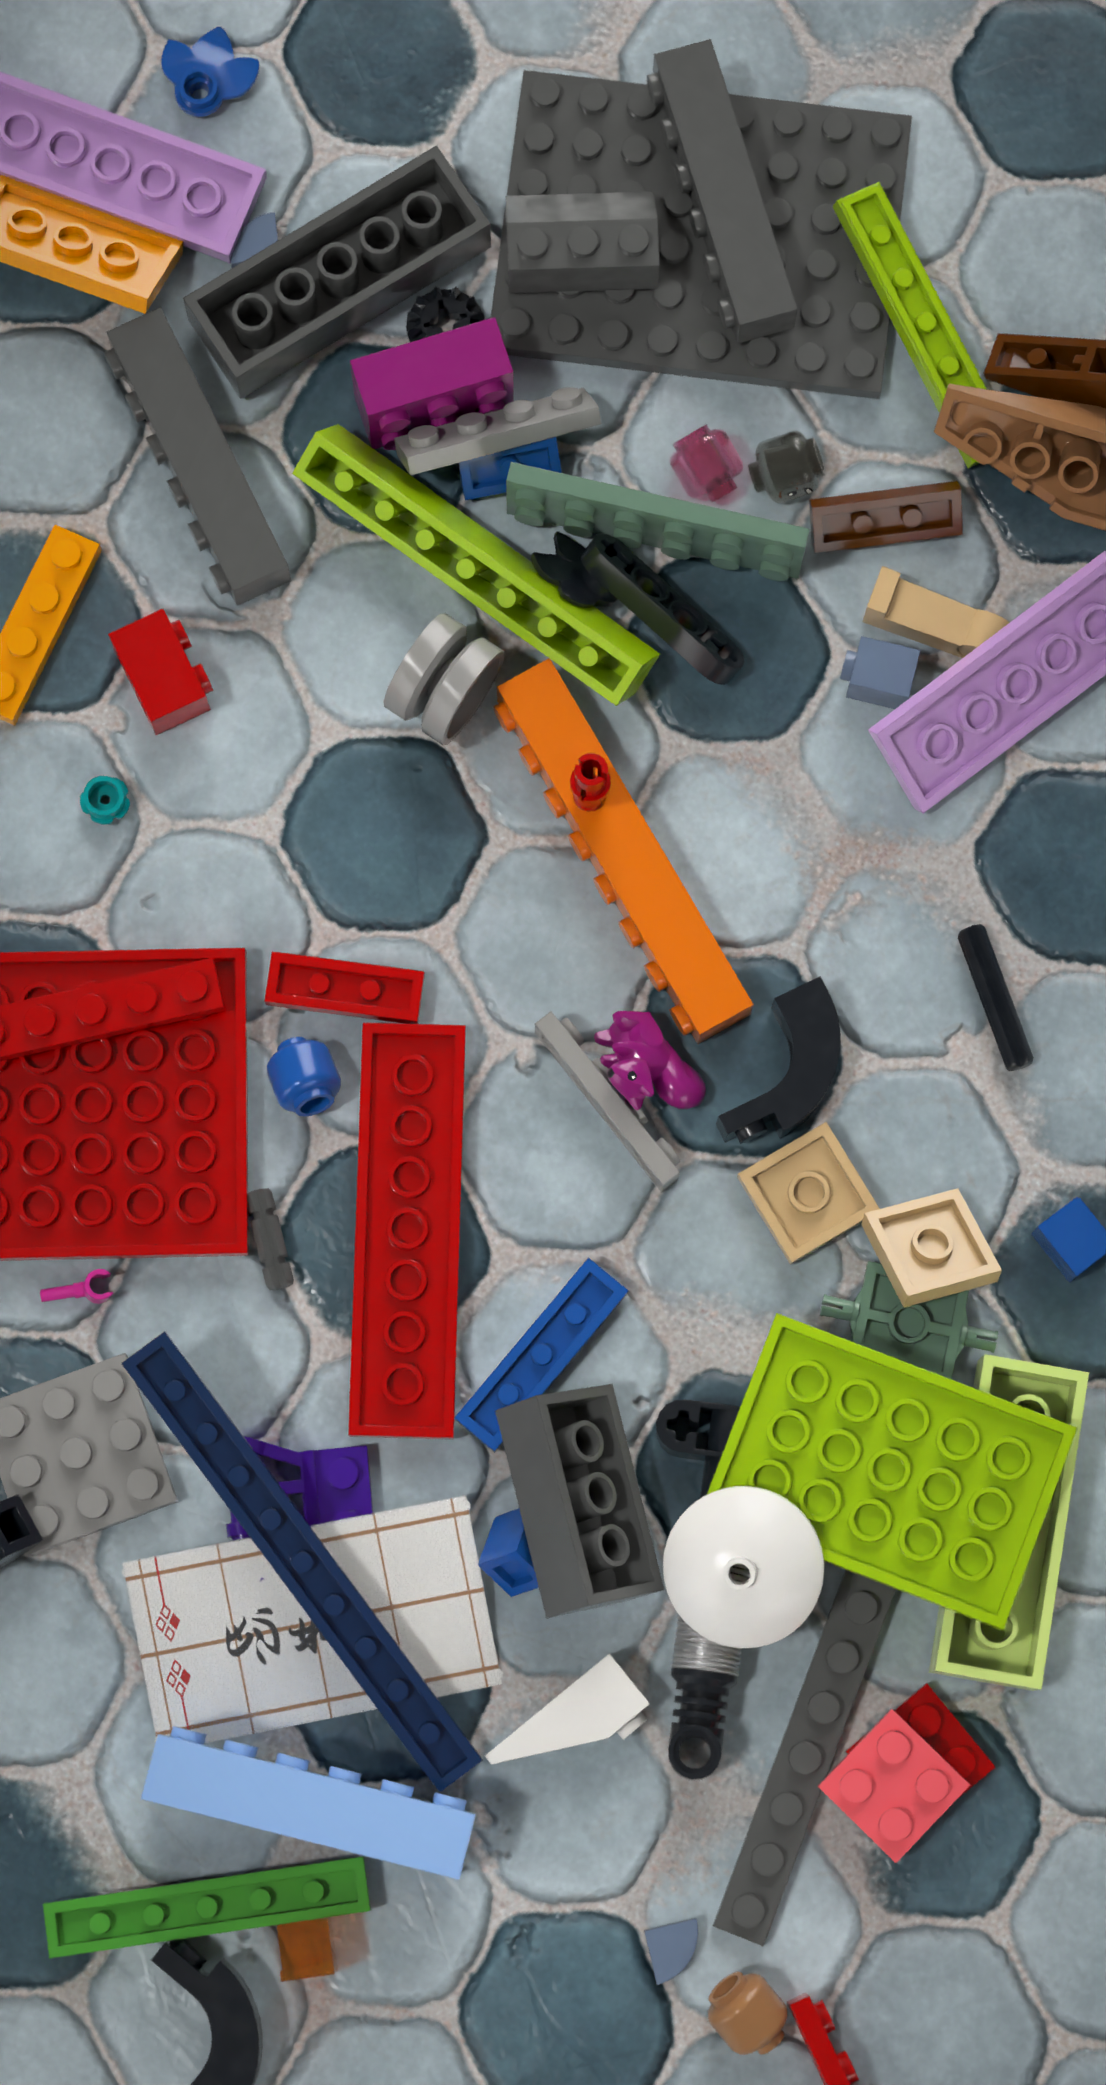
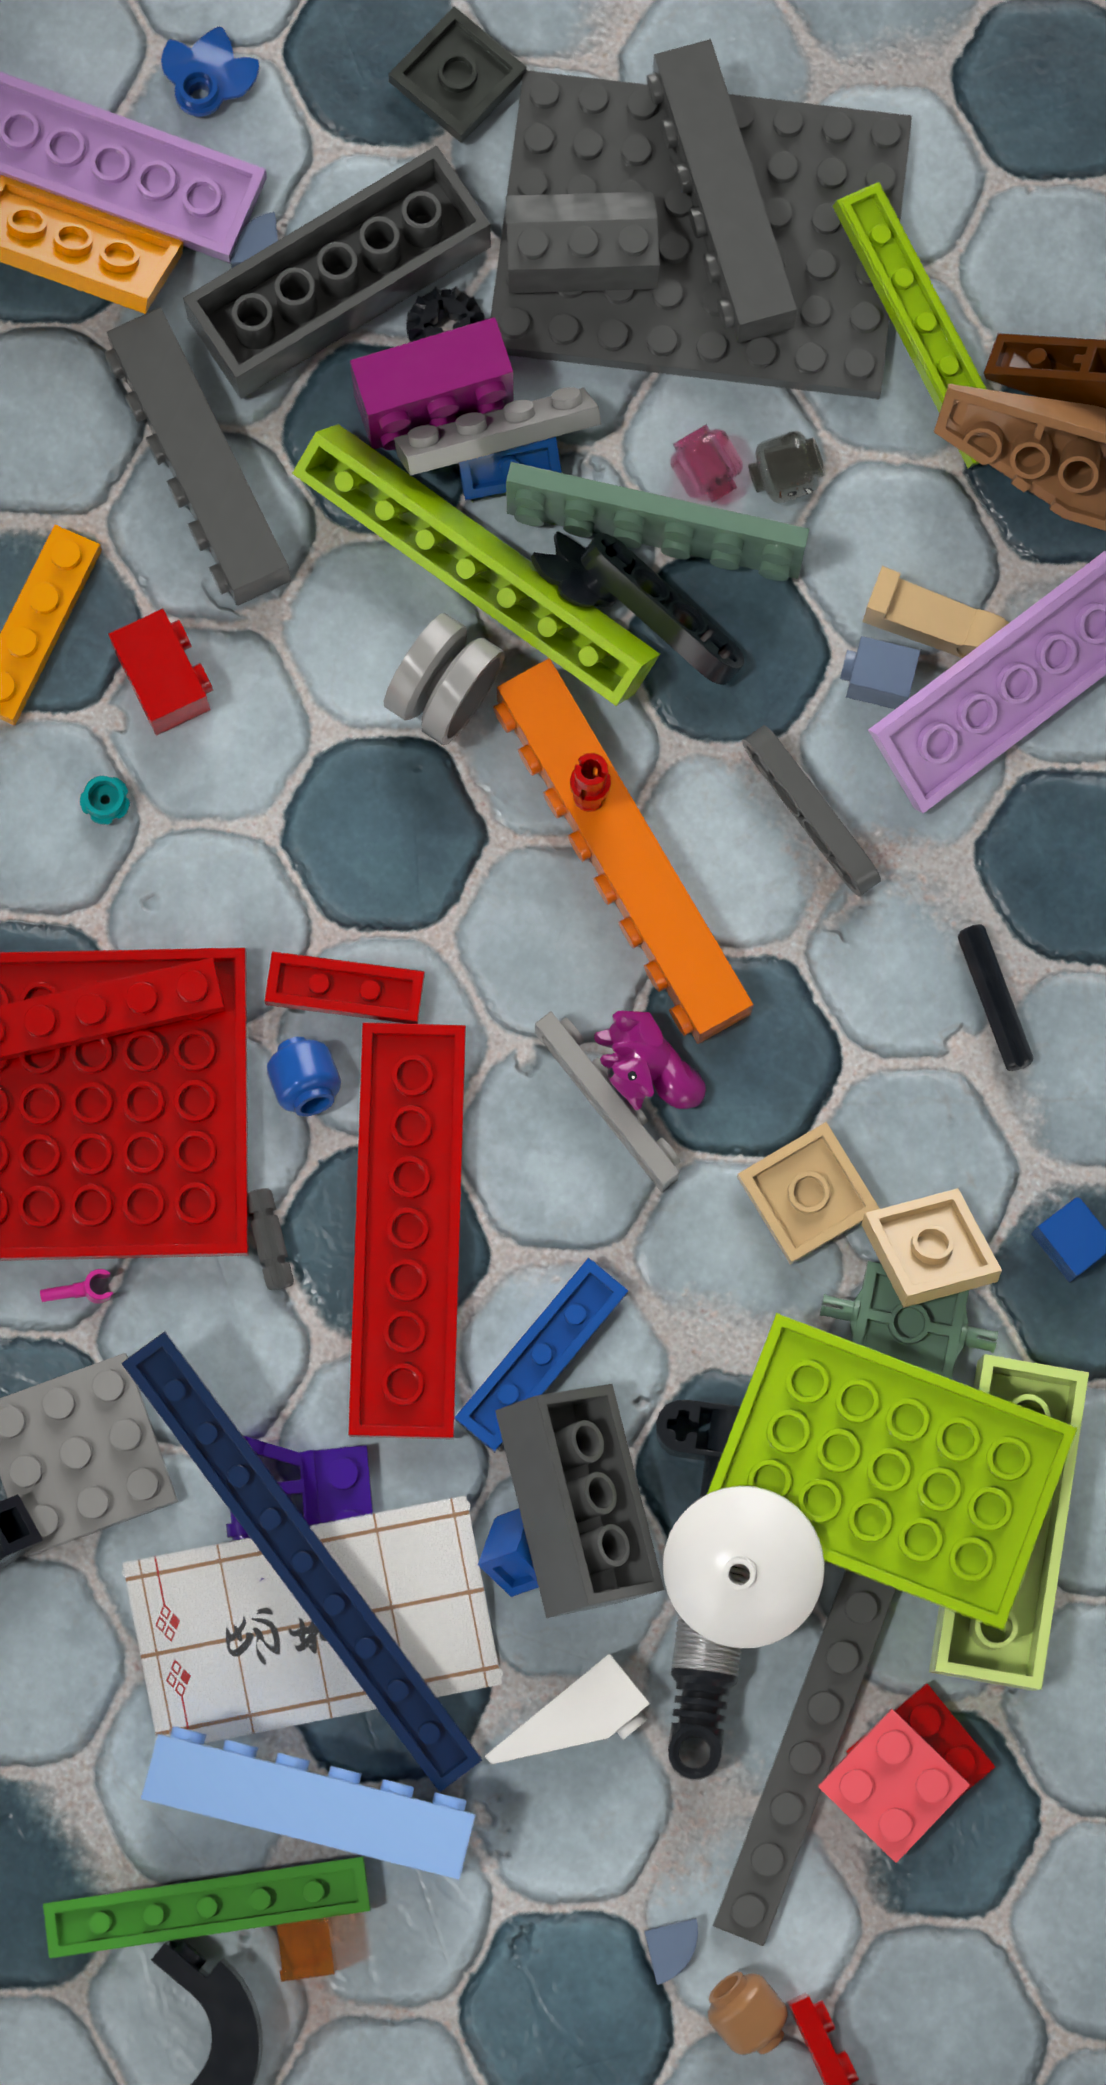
black arch [716,976,841,1144] -> none
reddish brown plate [809,481,963,553] -> none
none -> pearl dark grey plate [388,6,527,143]
none -> dark grey beam [742,725,881,896]

